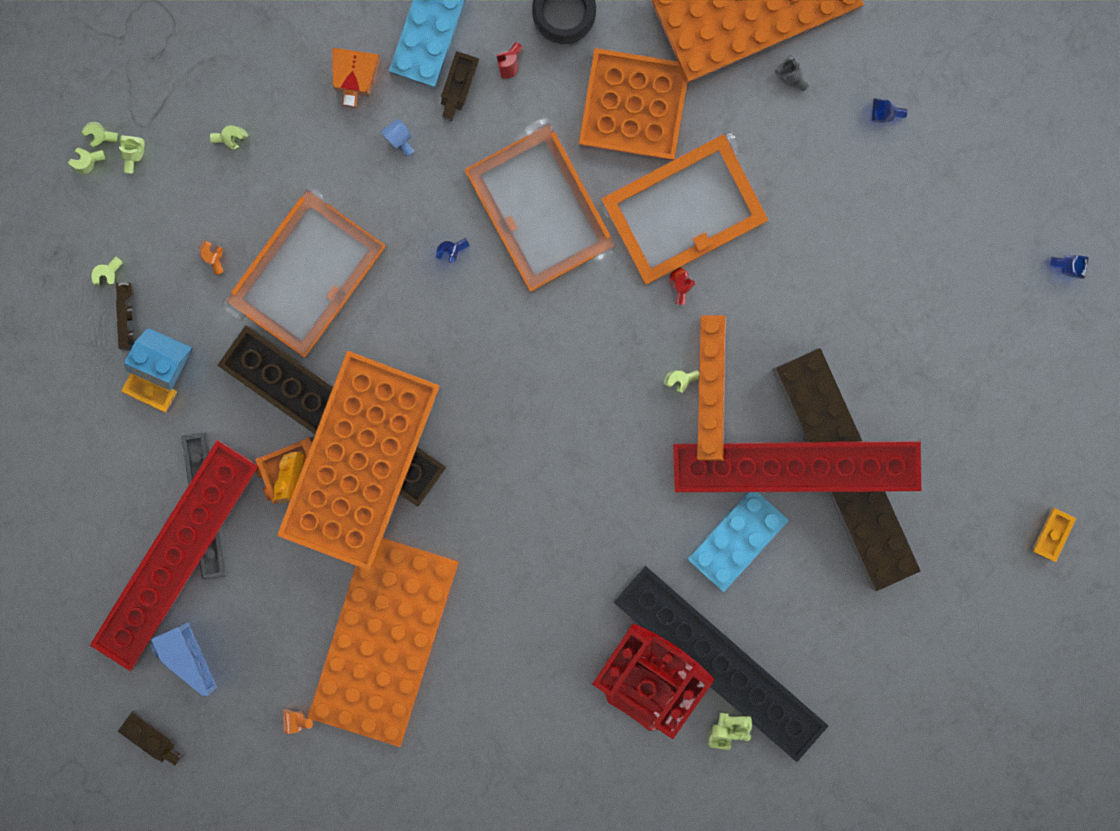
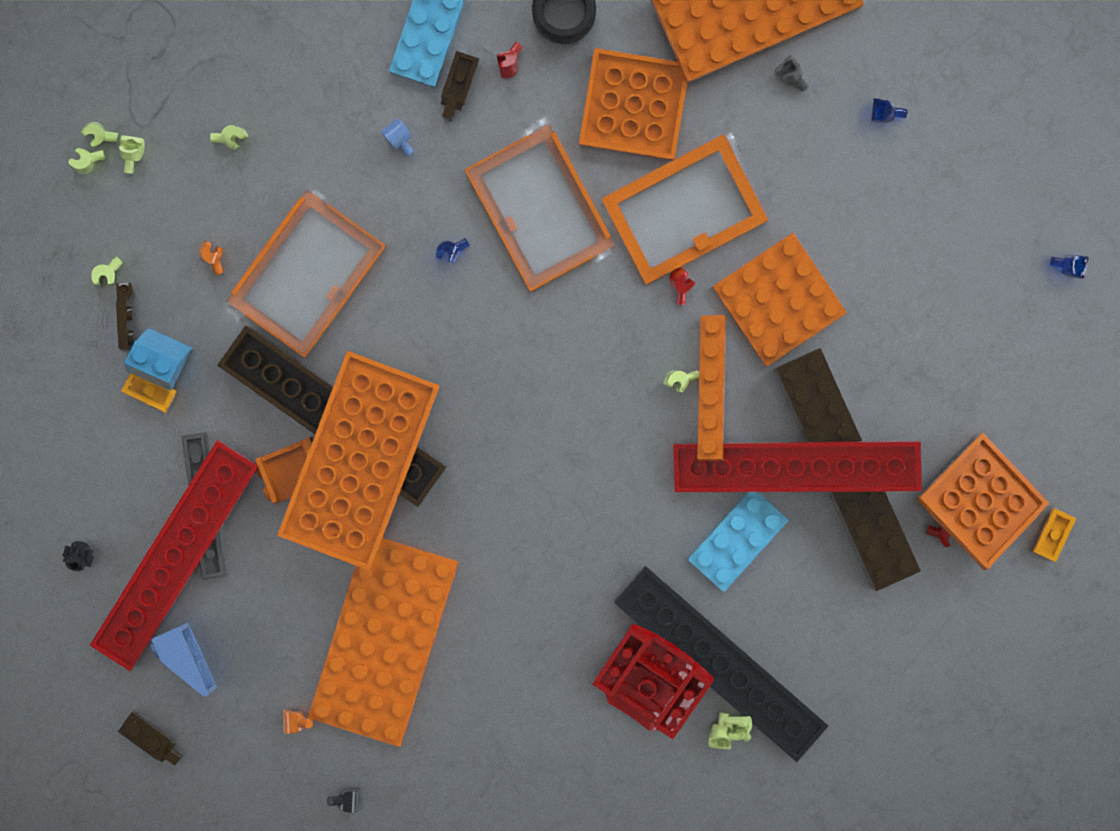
light orange plate [273,452,305,504] -> none
orange torso [332,48,381,108] -> none
none -> black gear [62,541,94,571]
none -> black piece [327,788,360,813]
none -> orange plate [712,233,847,367]
none -> orange plate [917,433,1049,570]
none -> red piece [926,525,951,548]

